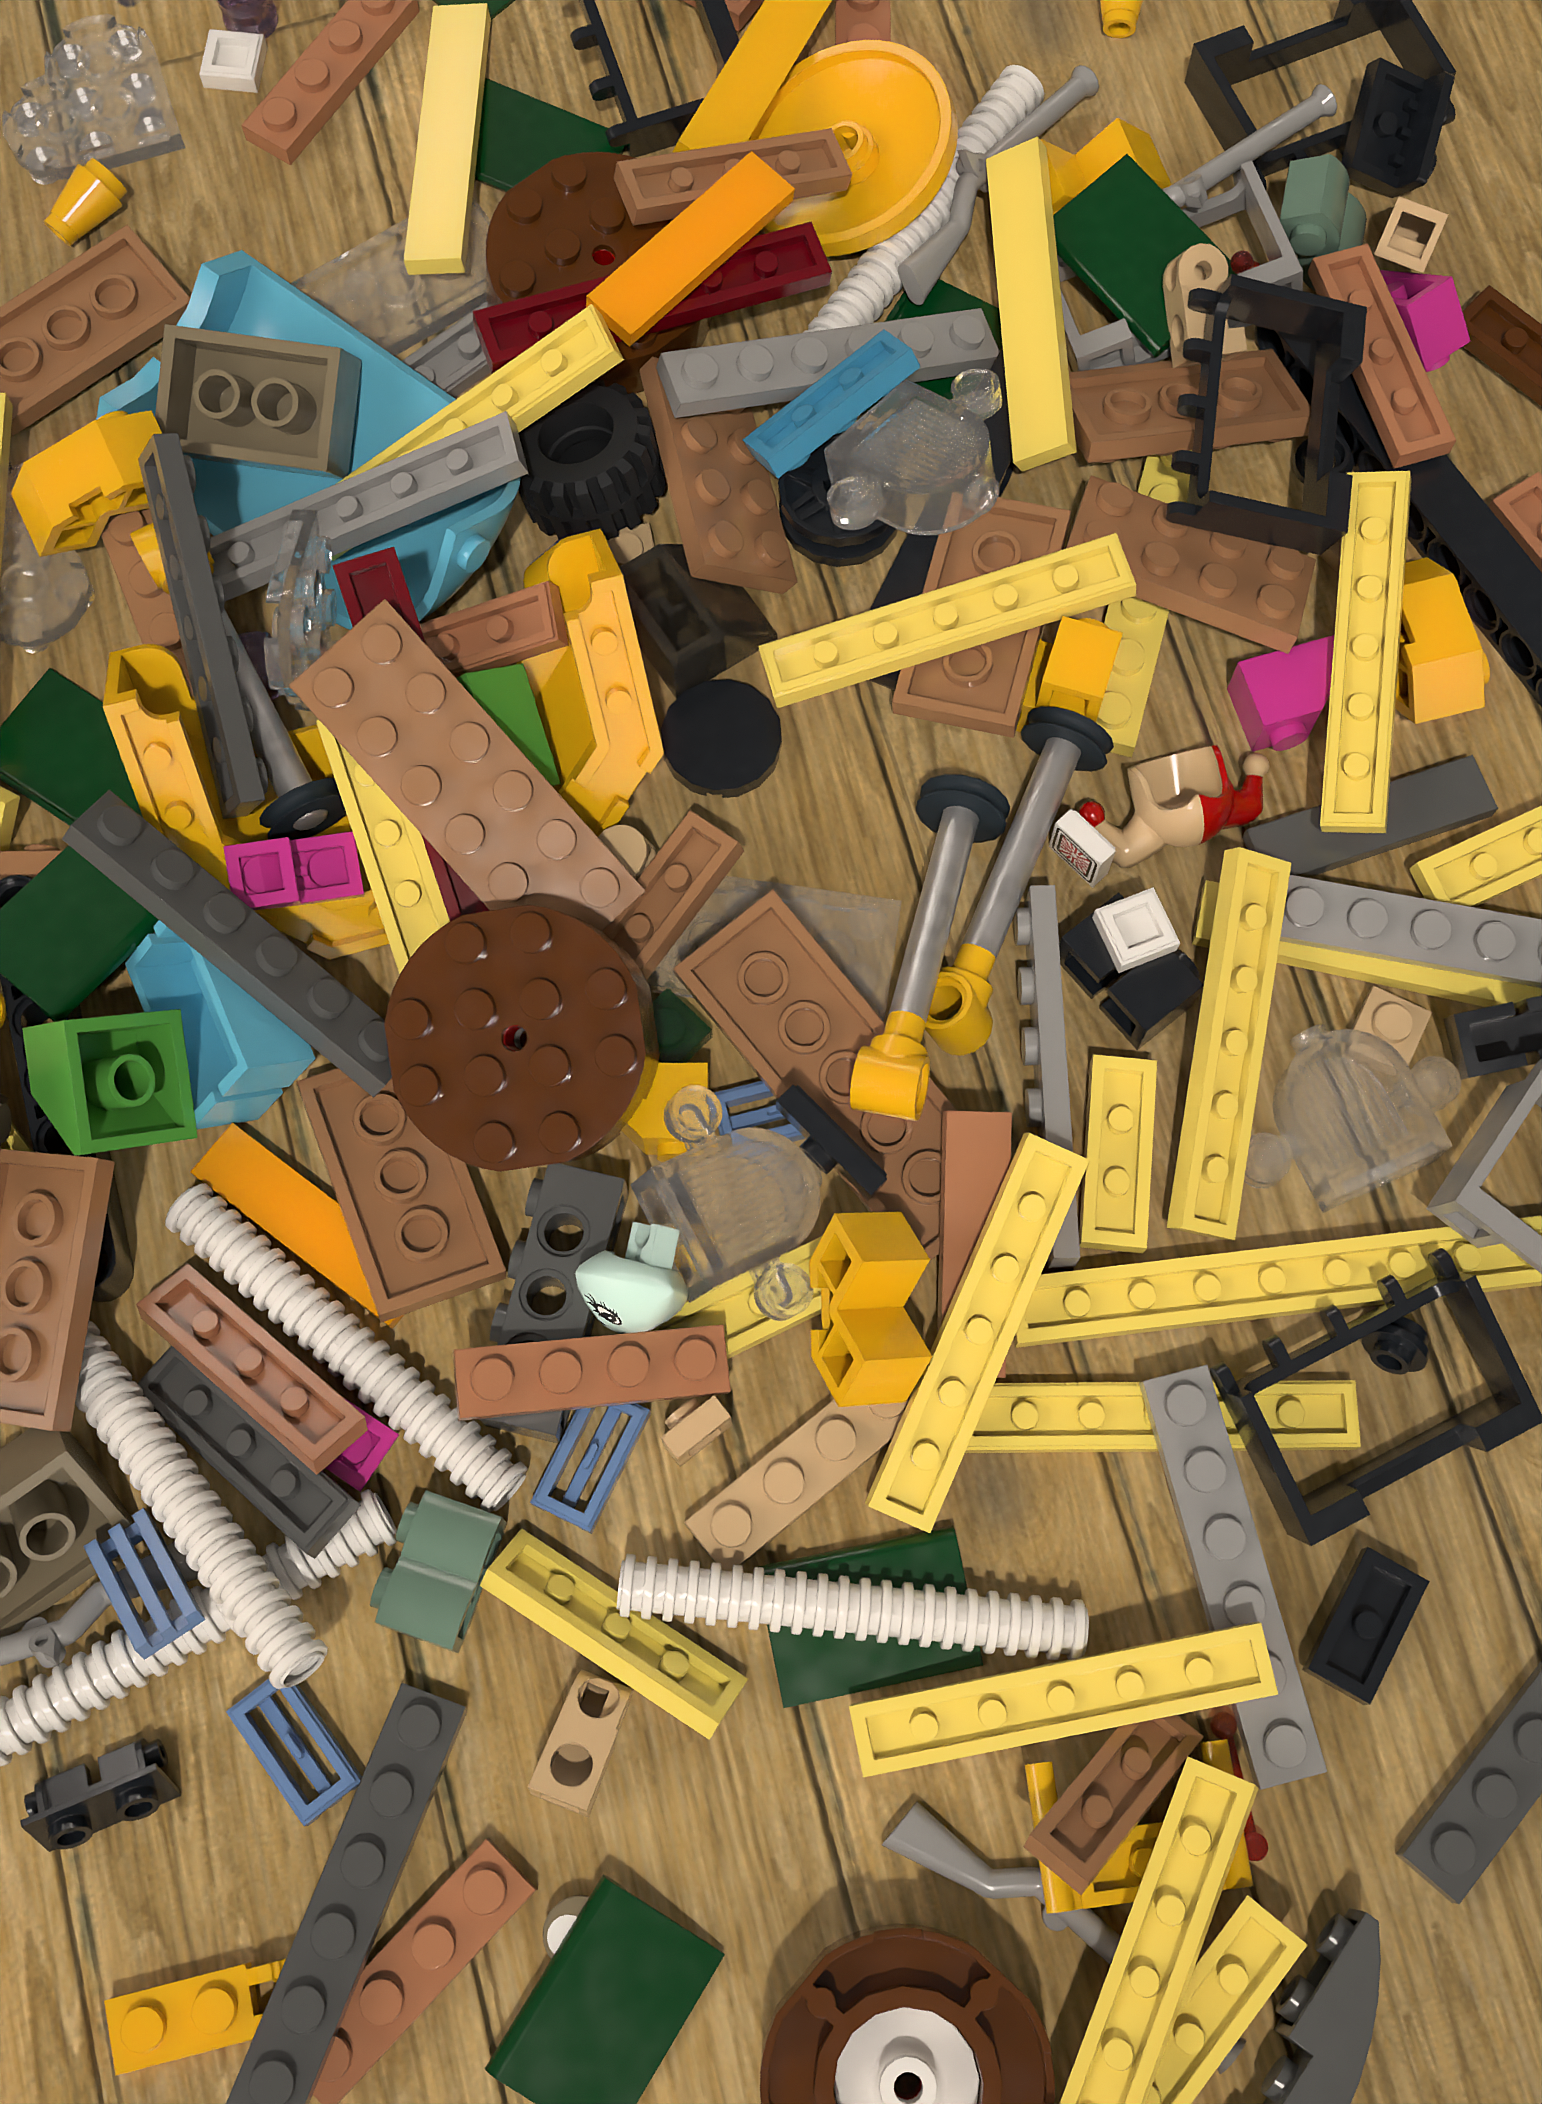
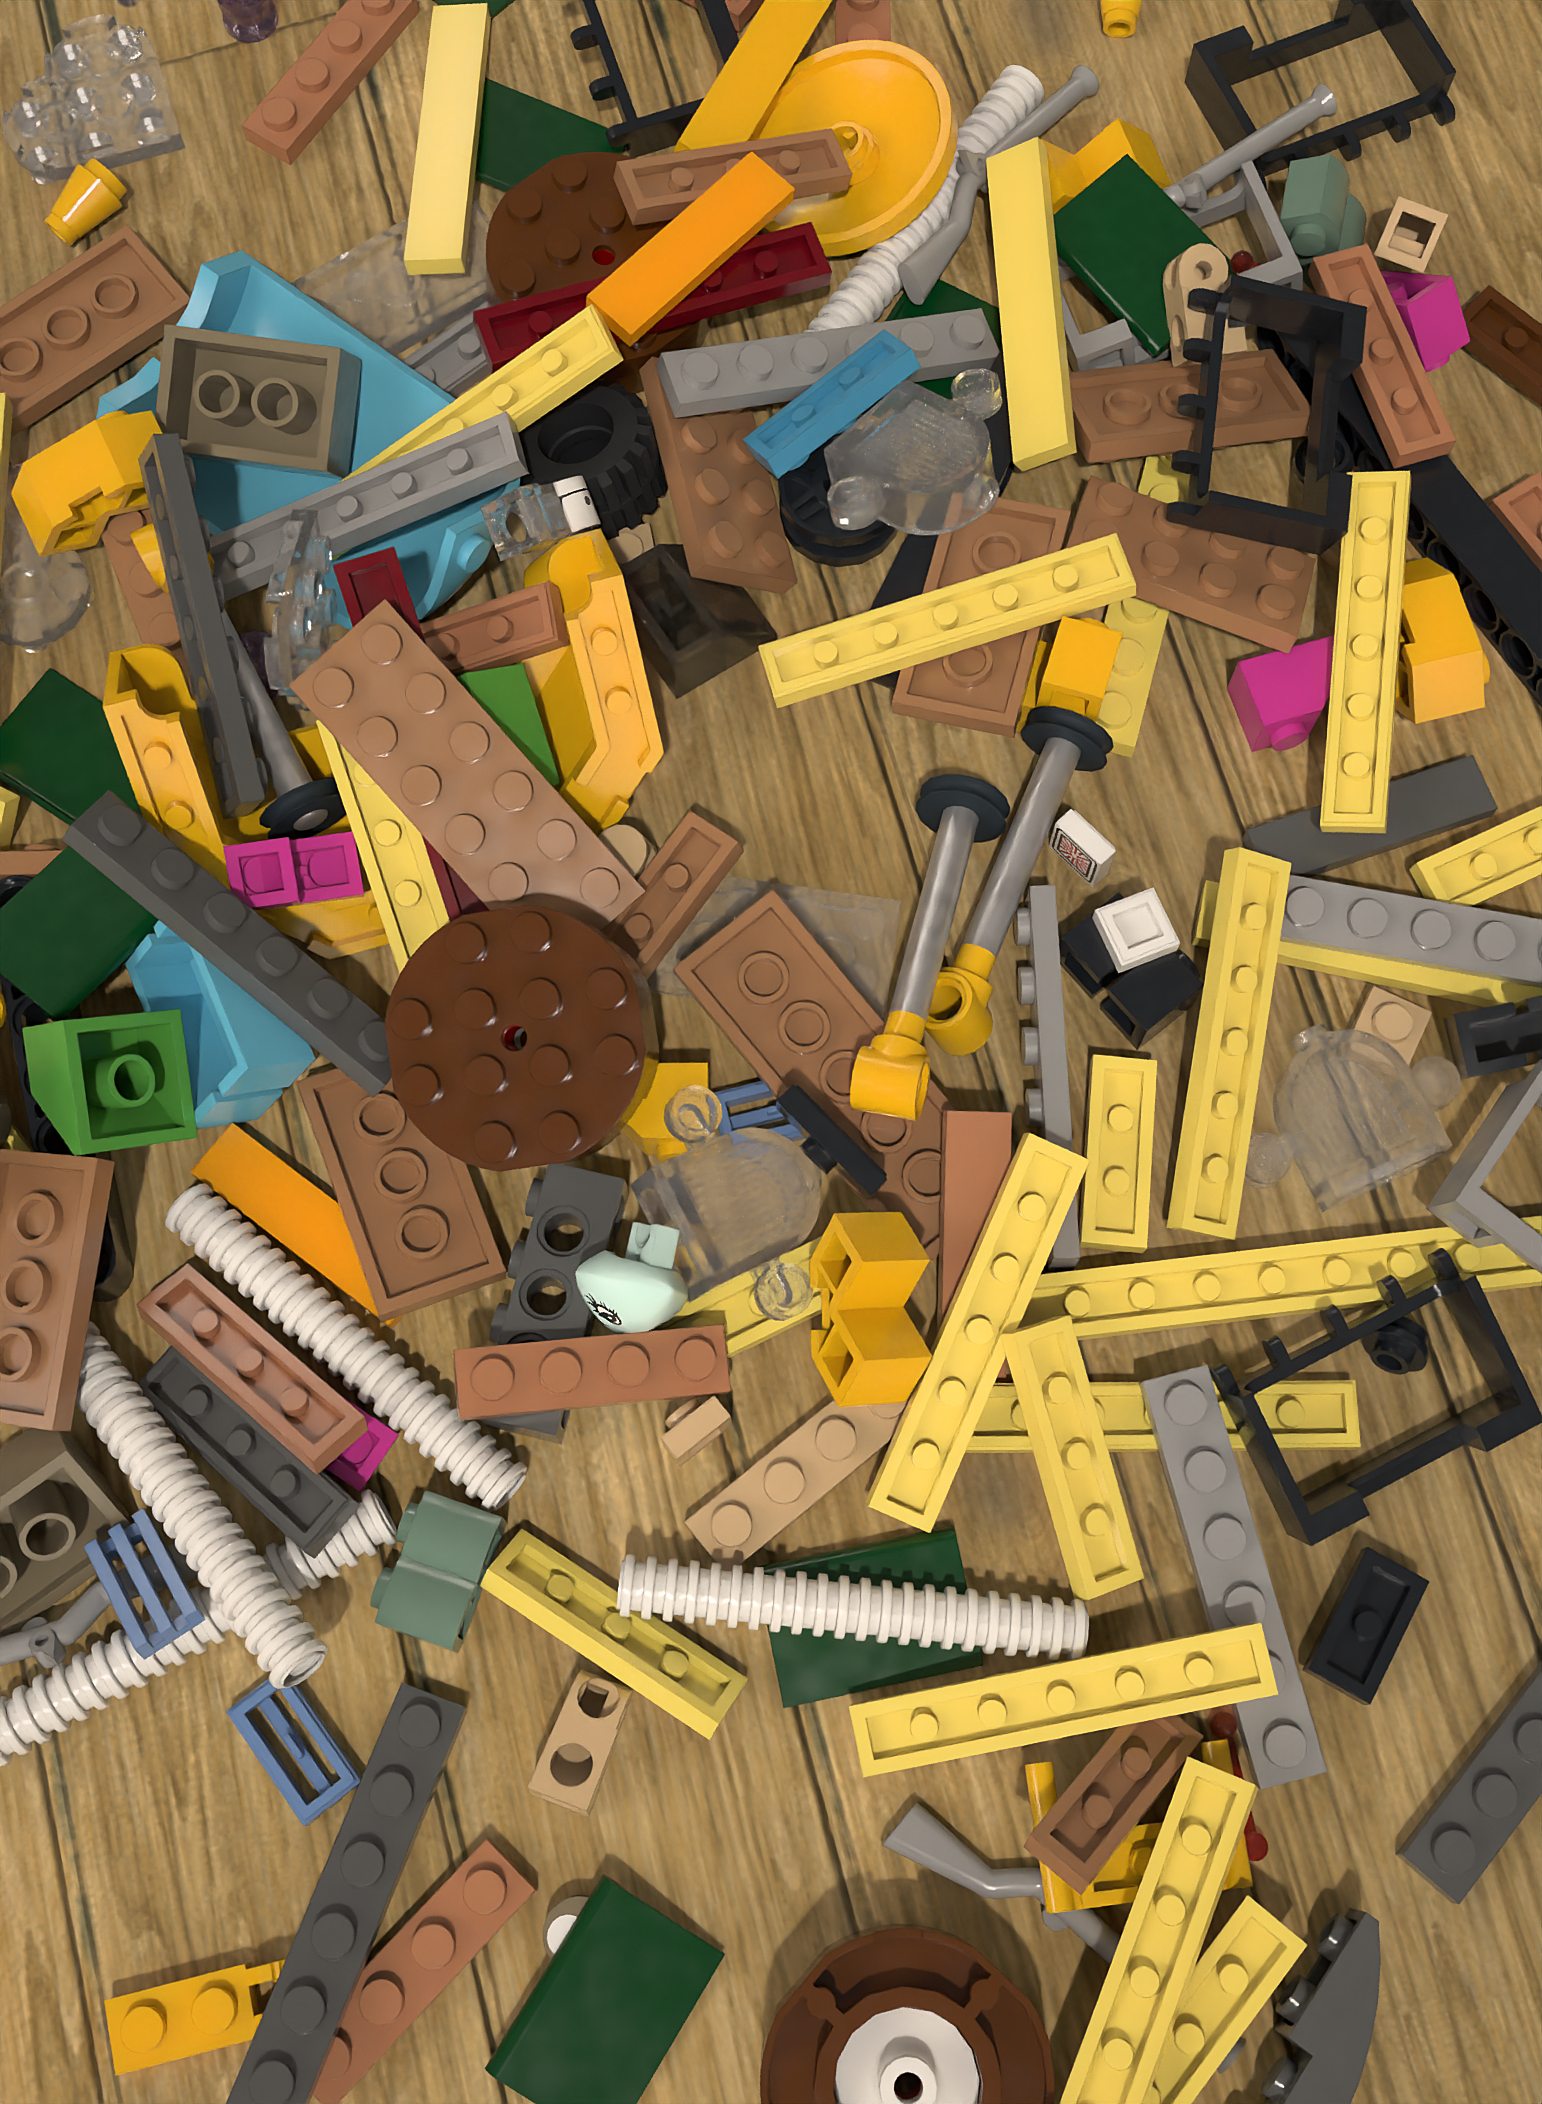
black hinge [20,1738,181,1852] -> none
white tile [199,29,268,93] -> none
medium blue tile [530,1403,651,1534] -> none
clear green plate [652,988,713,1063] -> none
black tile [661,679,782,798] -> none
tan piece [1078,745,1270,868] -> none
black bracket [1341,57,1455,198] -> none
none -> clear leg [480,476,601,561]
none -> light yellow plate [1001,1315,1144,1600]

